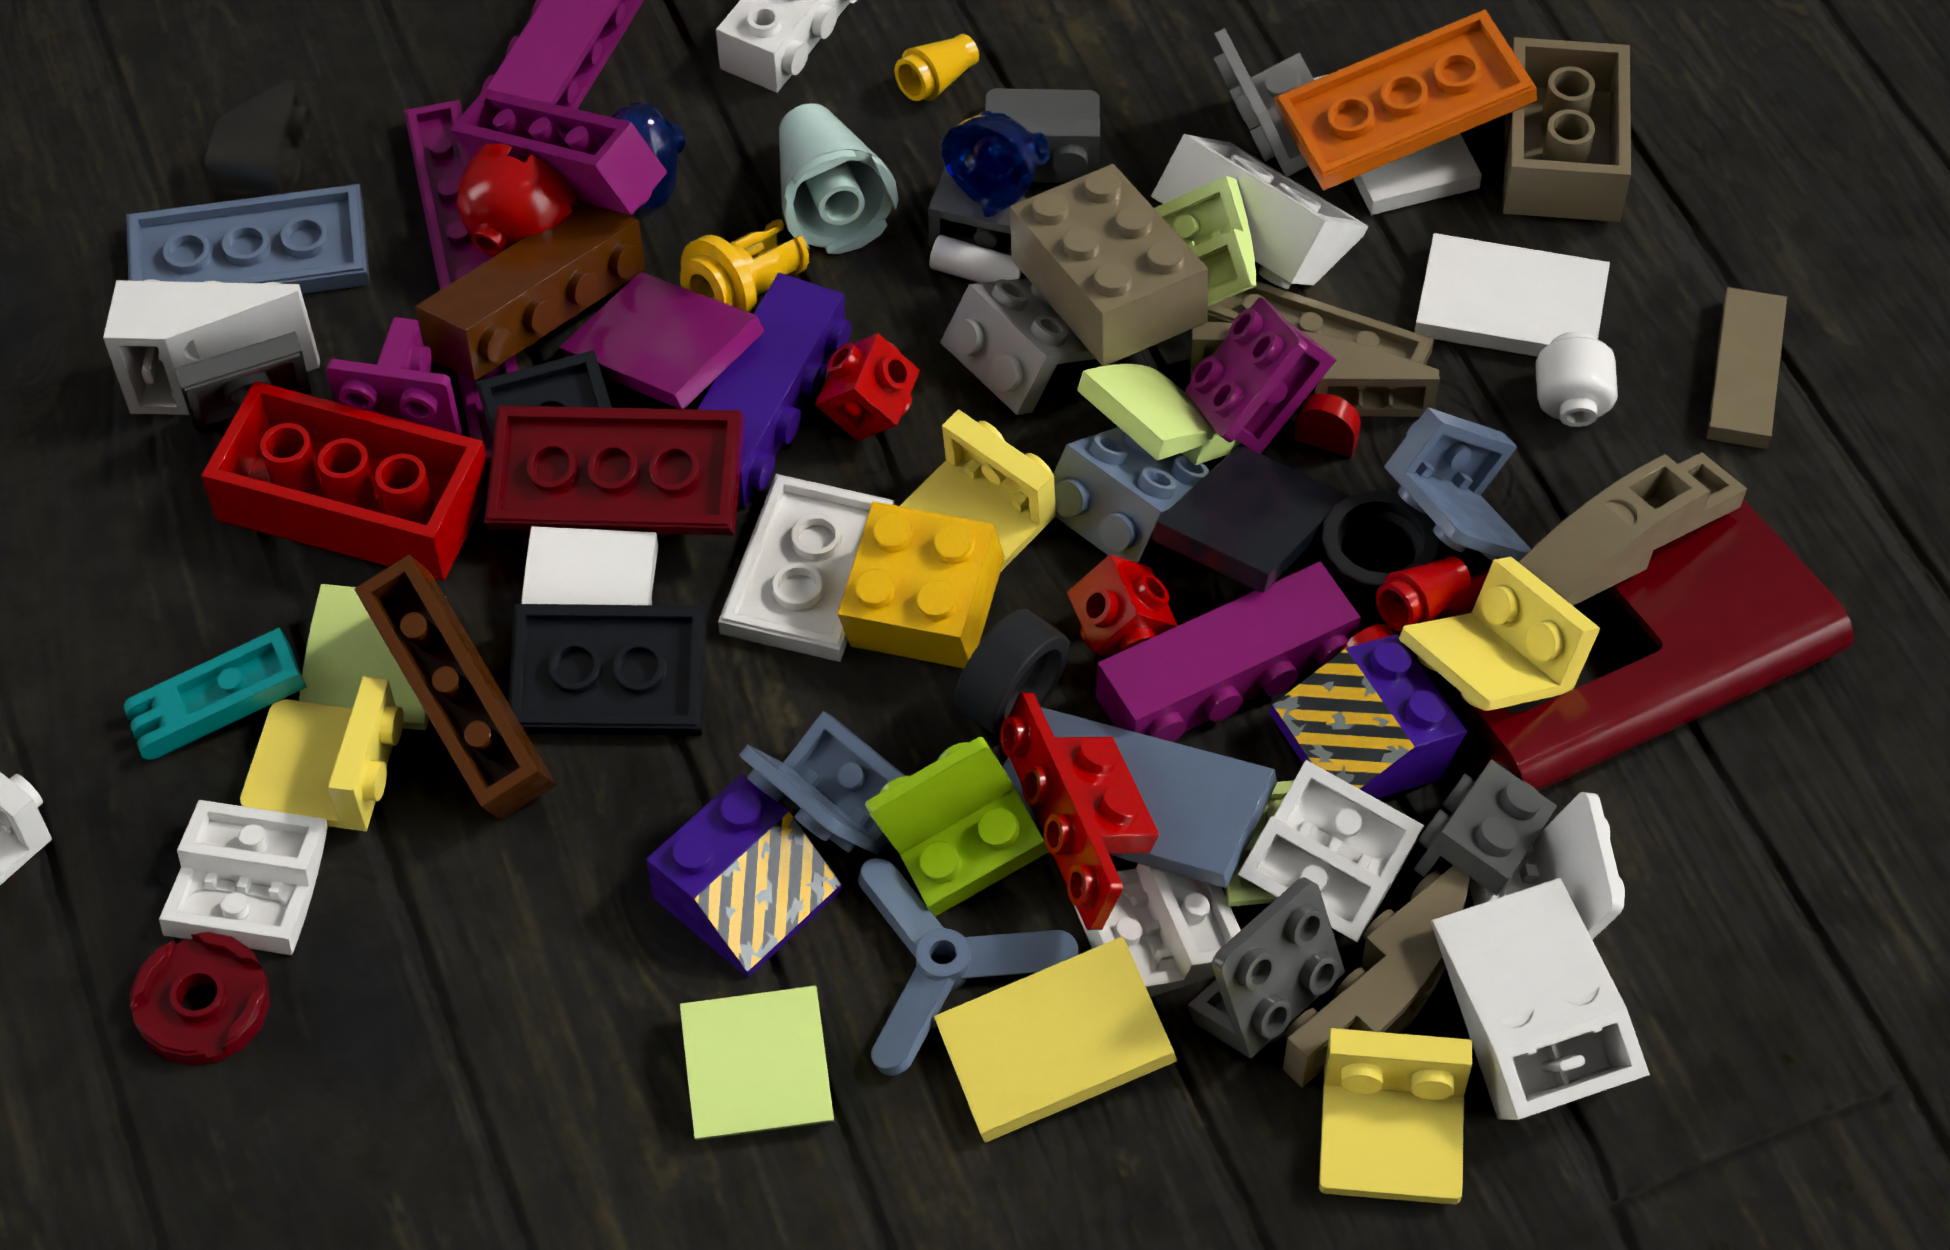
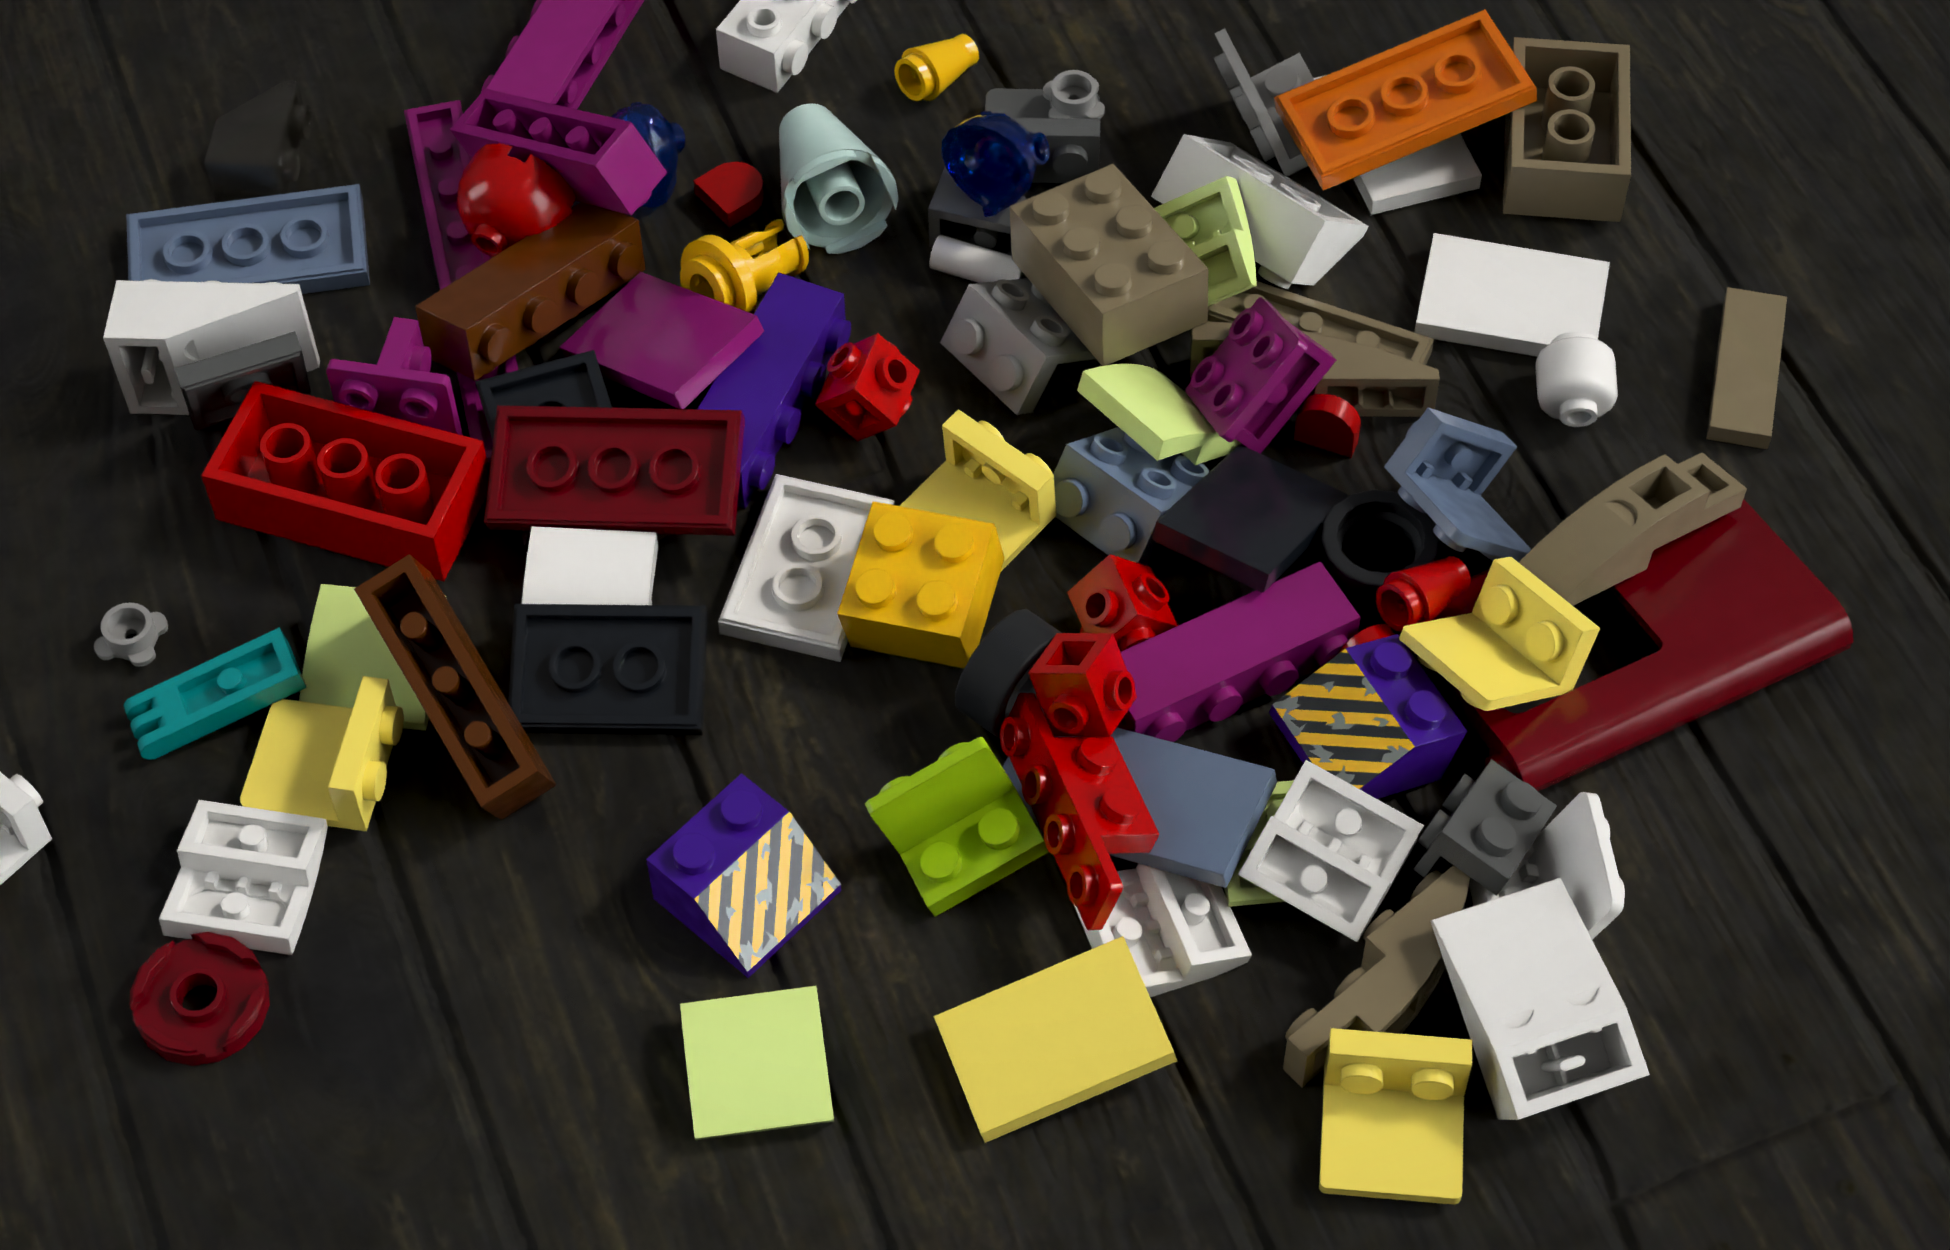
sand blue bracket [739,711,905,855] -> none
sand blue piece [858,858,1078,1076] -> none
dark grey bracket [1188,877,1345,1059] -> none
none -> light grey plate [94,602,168,667]
none -> red tile [693,162,764,228]
none -> red brick [1028,633,1137,737]
none -> light grey plate [1043,70,1105,119]

